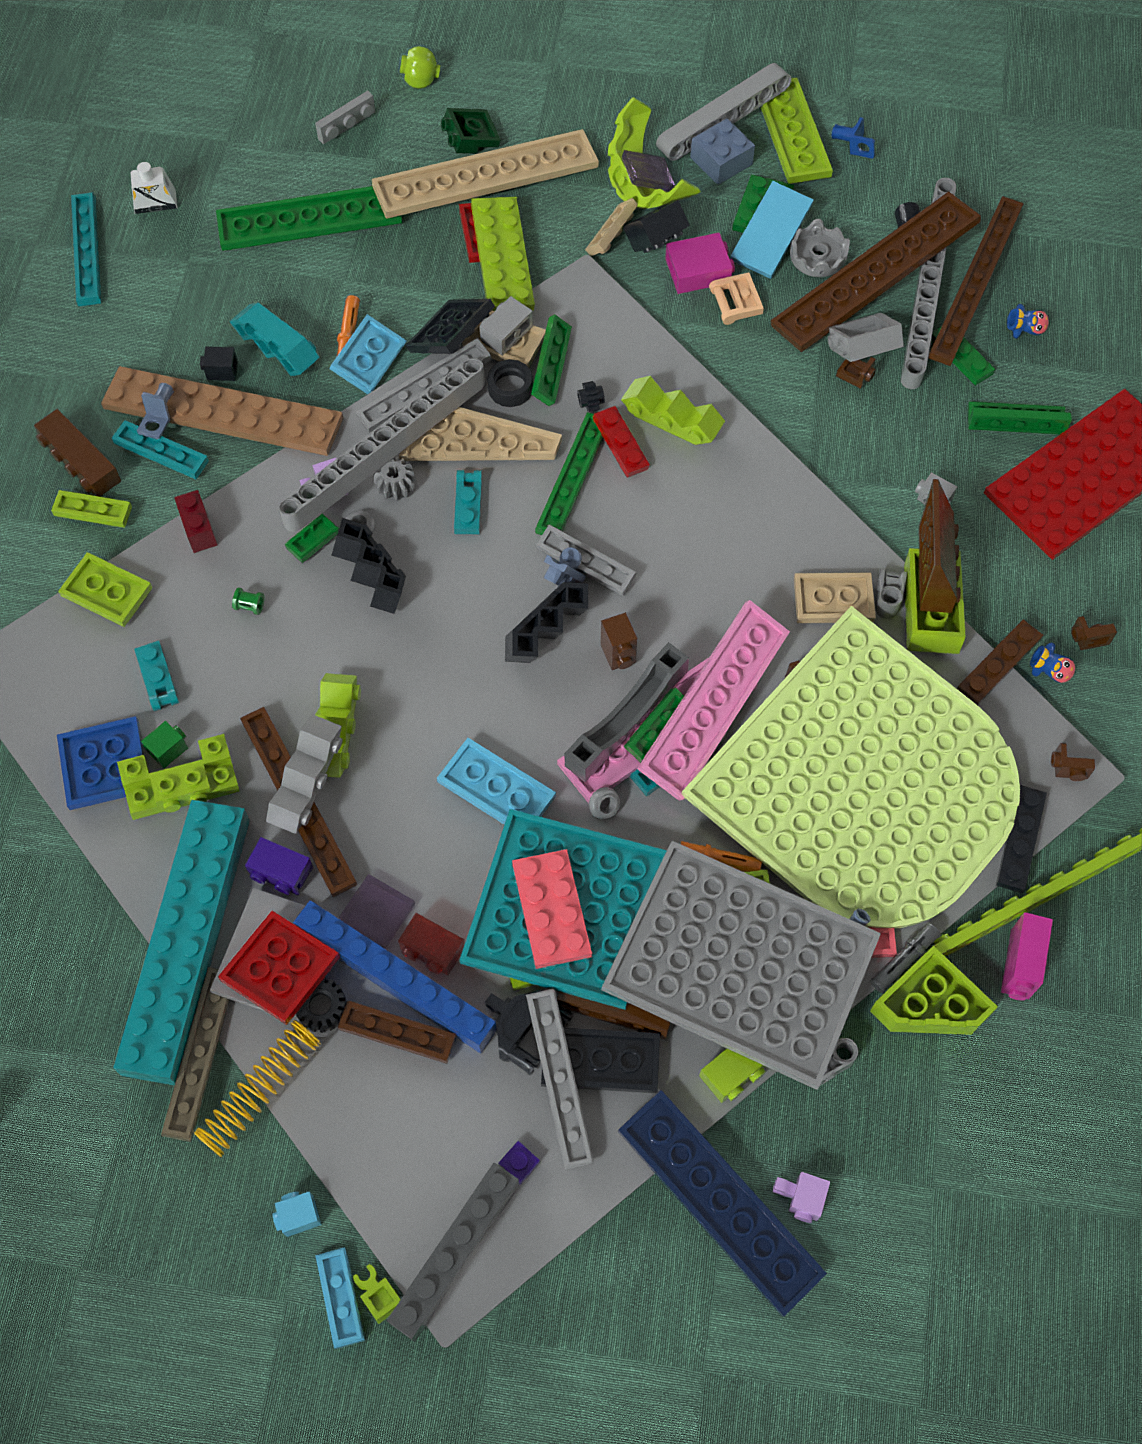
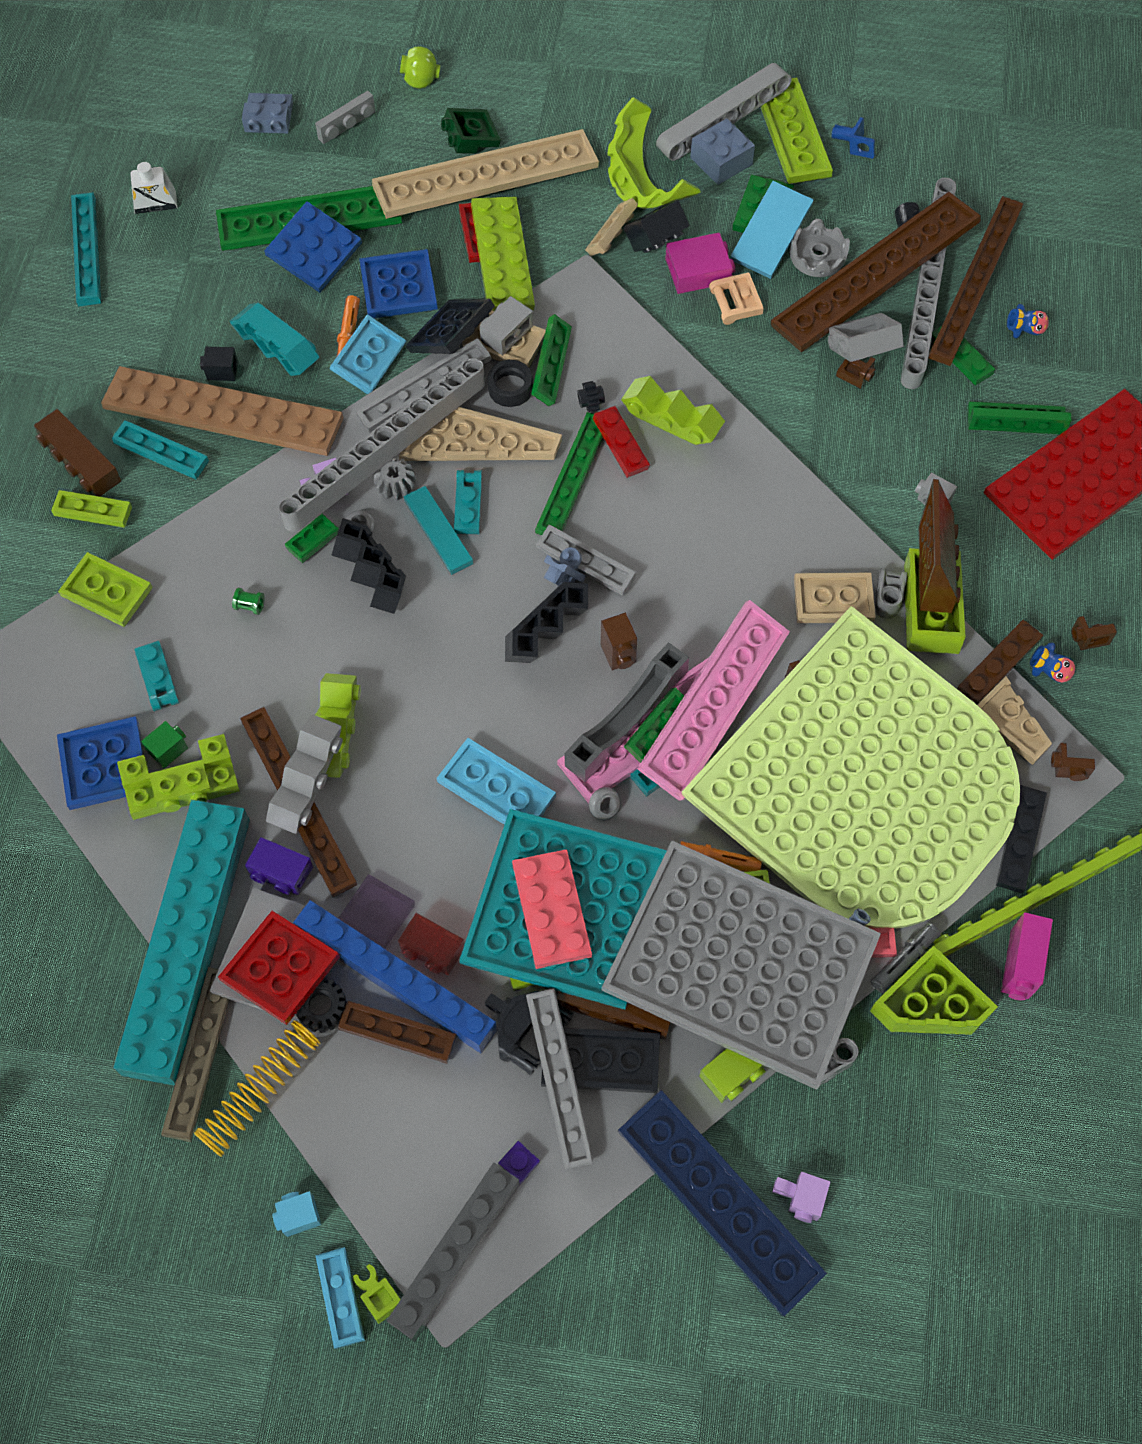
sand blue bracket [137,383,174,439] -> none
dark red brick [174,490,218,553] -> none
tile [622,150,675,191] -> none
none -> sand blue plate [242,93,293,134]
none -> blue plate [264,201,362,293]
none -> blue plate [359,249,438,318]
none -> teal tile [403,486,473,575]
none -> tan wing [977,676,1052,765]

